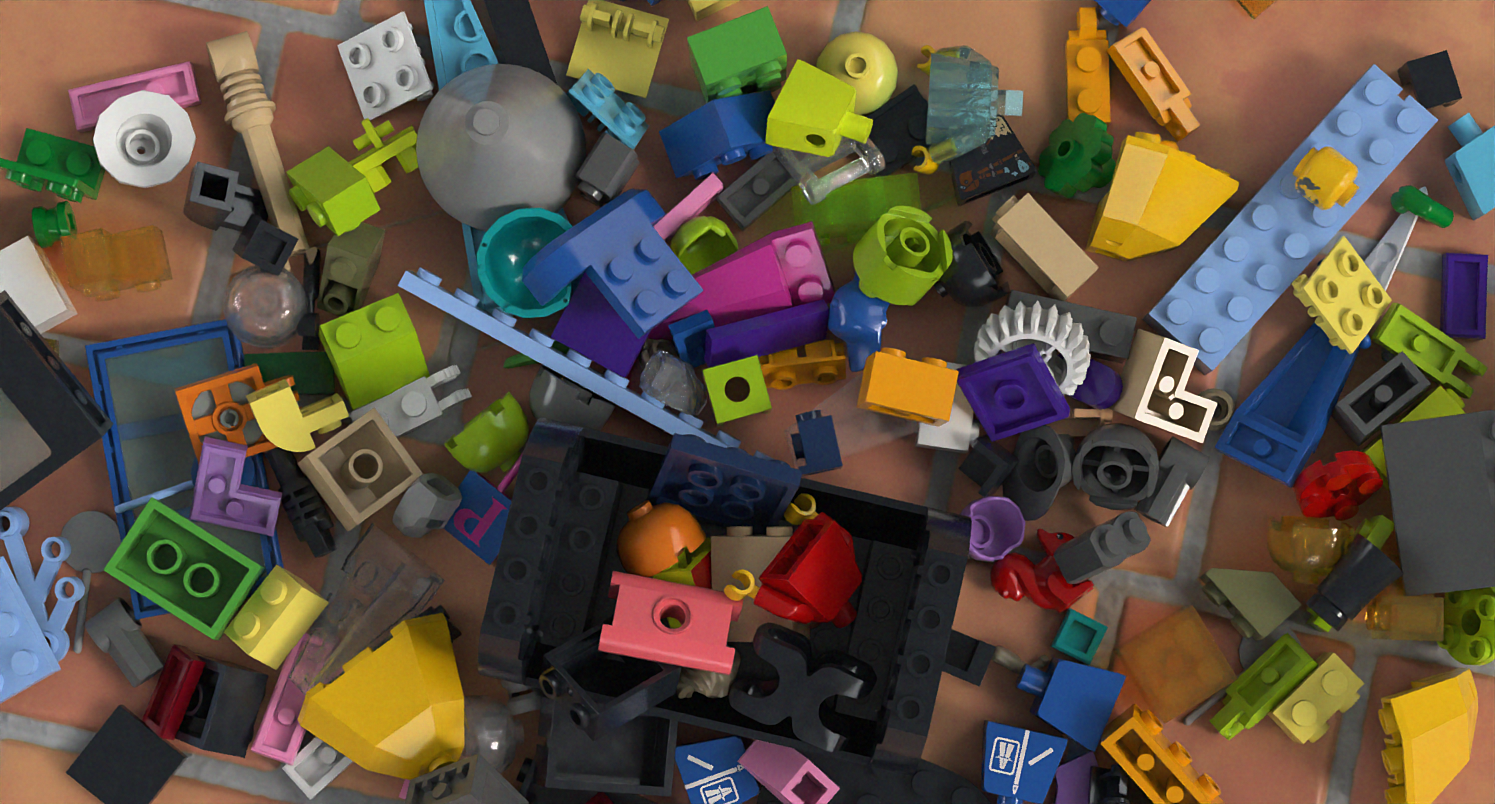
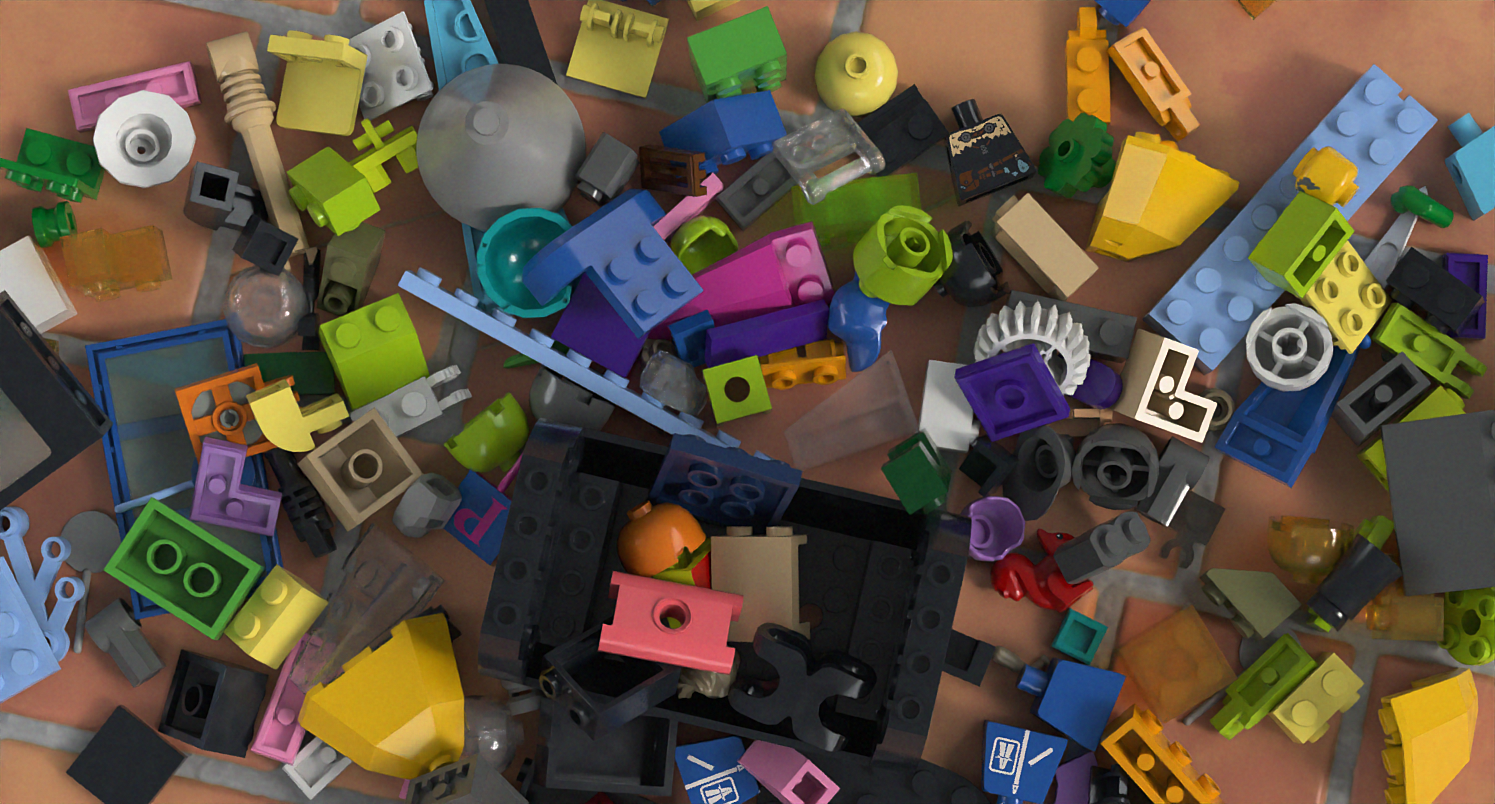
dark red tile [142,644,206,741] -> none
medium azure hinge [566,69,649,150] -> none
red torso [724,493,862,628] -> none
neon yellow torso [765,59,873,157] -> none
dark blue brick [791,410,843,477] -> none
light orange brick [856,347,959,427] -> none
clear light blue torso [911,45,1023,175] -> none
red plate [1293,451,1383,521] -> none
black panel [1397,50,1462,110] -> none
none -> light yellow bracket [267,30,368,136]
none -> reddish brown tile [639,144,707,197]
none -> dark green arch [881,428,952,515]
none -> clear smoke plate [1159,490,1225,569]
none -> white cylinder [1246,303,1333,392]
none -> lime brick [1248,191,1354,298]
none -> black brick [1386,247,1485,336]

